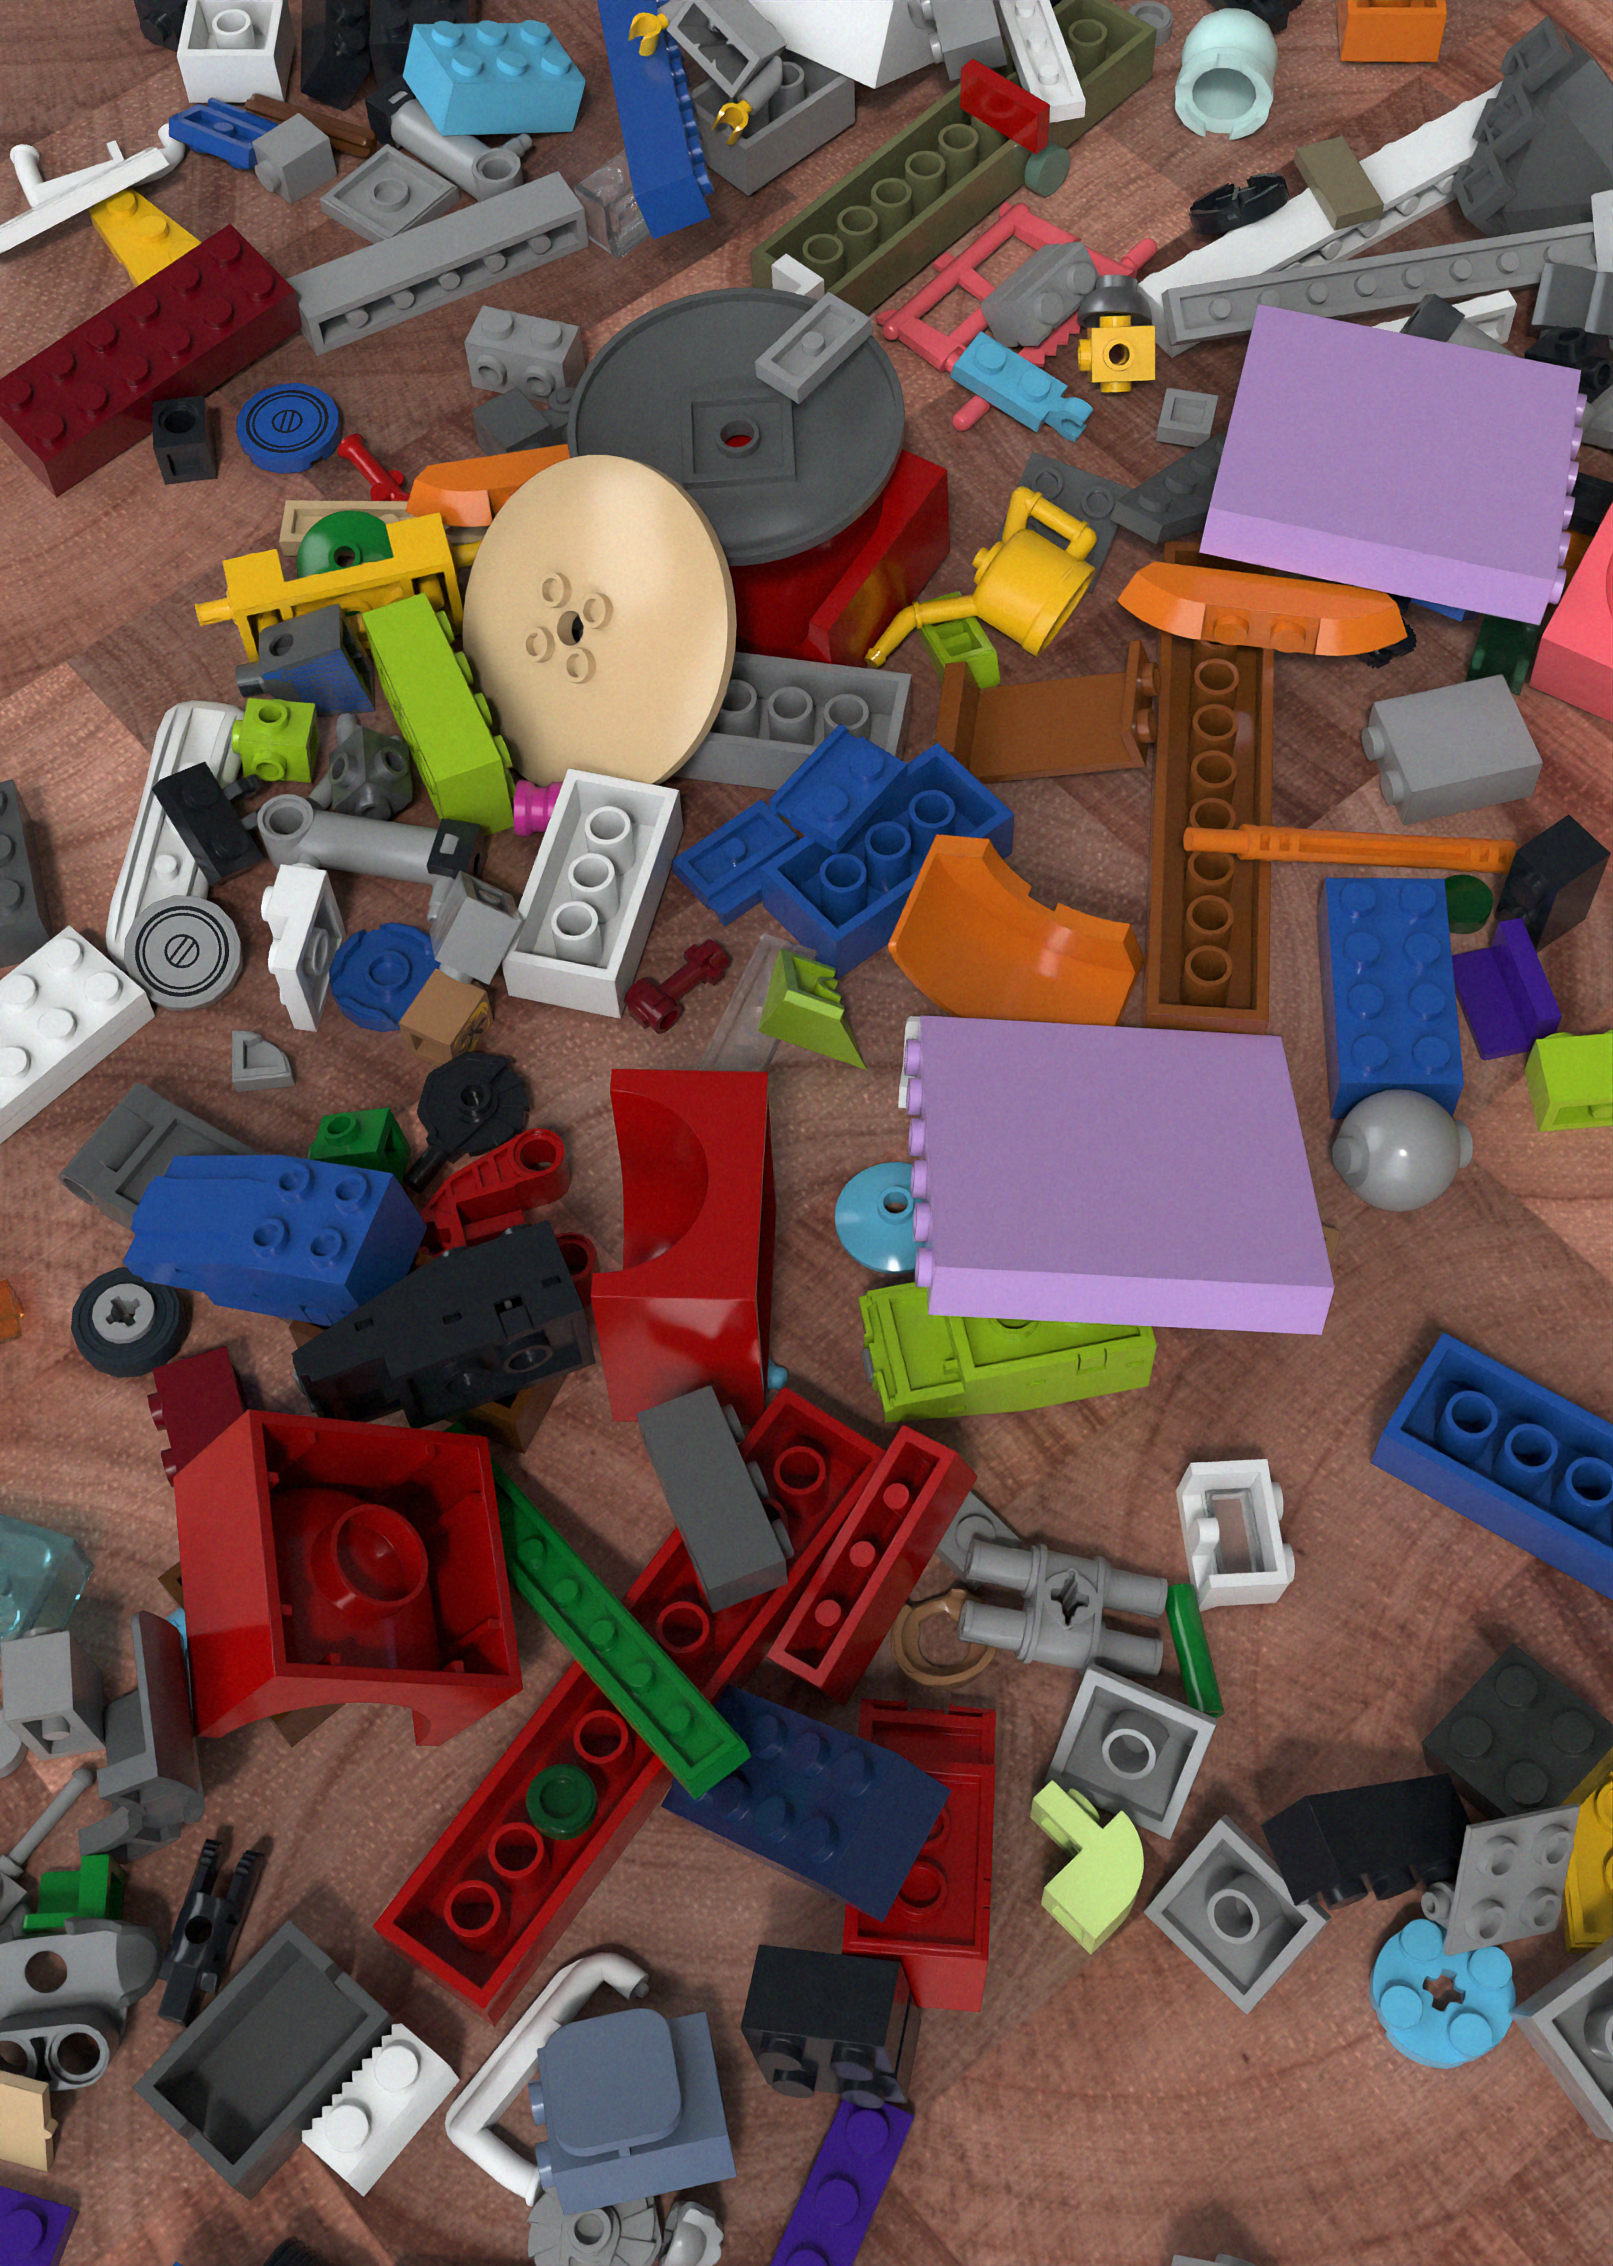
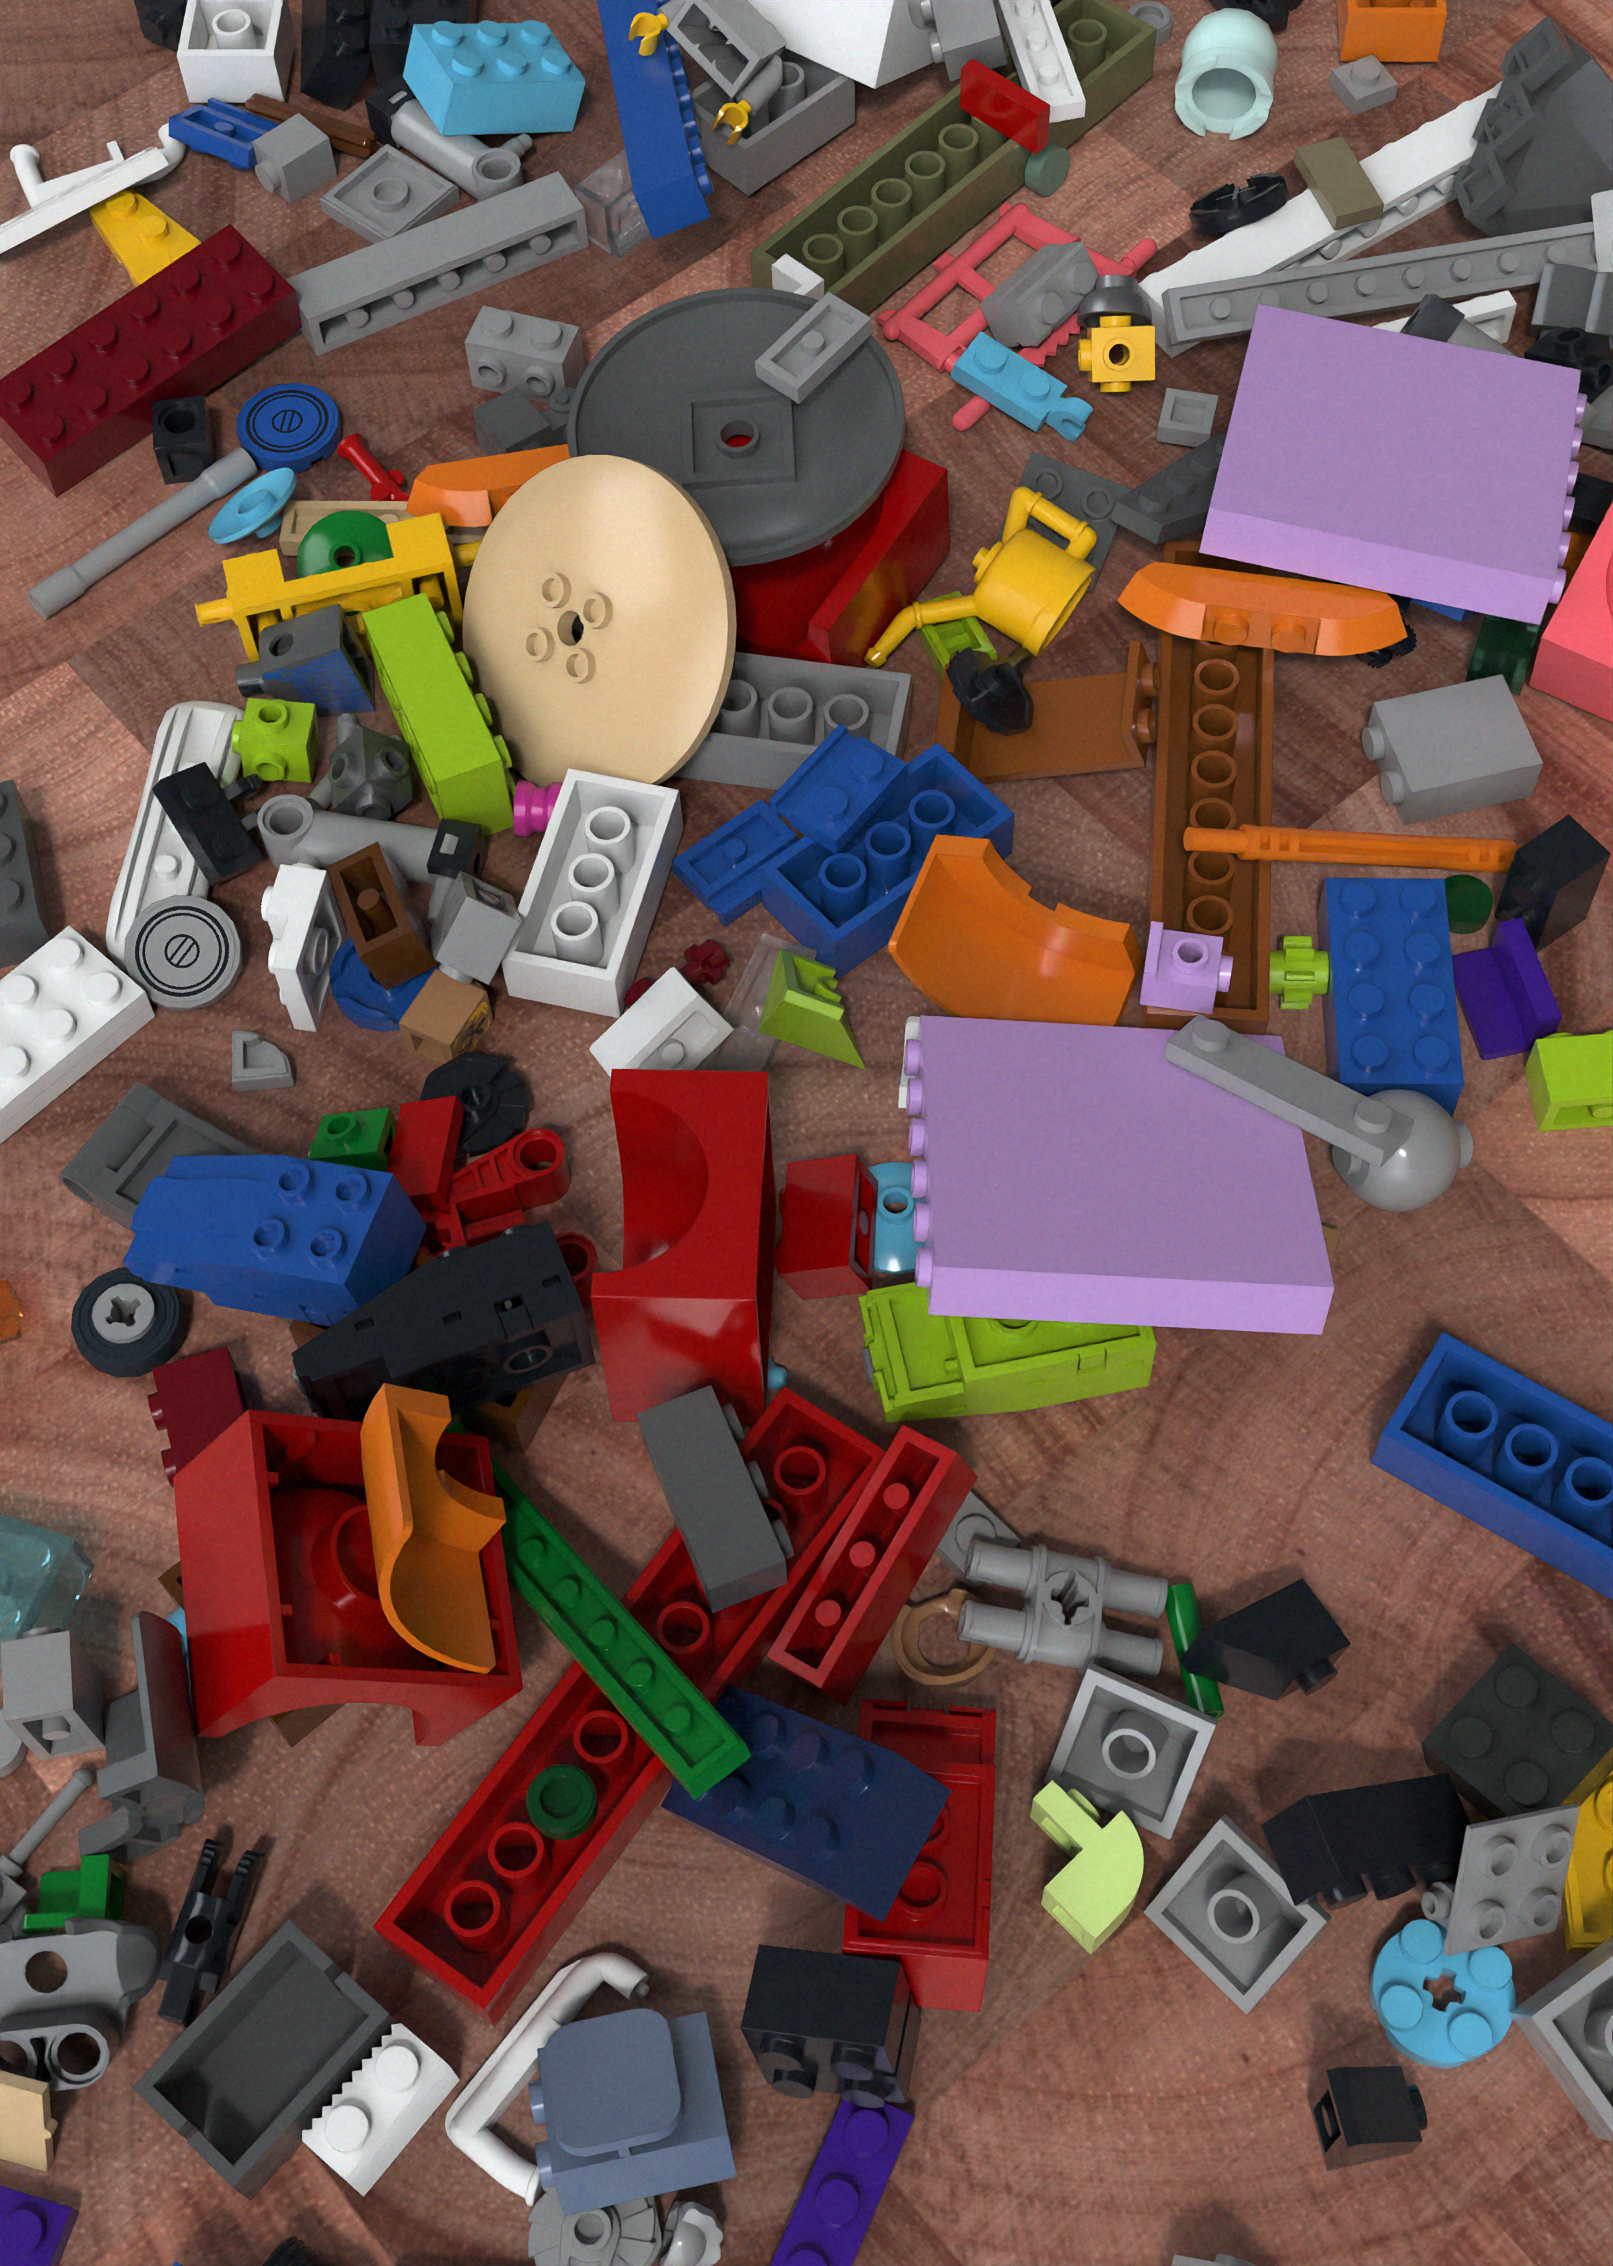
white window [1176,1459,1295,1612] -> none
none -> light grey piece [26,447,258,619]
none -> medium azure dish [208,467,298,544]
none -> reddish brown brick [326,841,439,991]
none -> orange panel [360,1383,506,1674]
none -> red tile [386,1095,465,1209]
none -> white panel [590,967,734,1078]
none -> red brick [774,1154,878,1300]
none -> black piece [946,647,1034,736]
none -> lavender brick [1139,921,1233,1014]
none -> light grey plate [1164,1014,1415,1168]
none -> black slope [1179,1578,1351,1701]
none -> lime gear [1269,935,1329,1009]
none -> black slope [1307,2066,1428,2171]
none -> light grey plate [1329,54,1398,115]

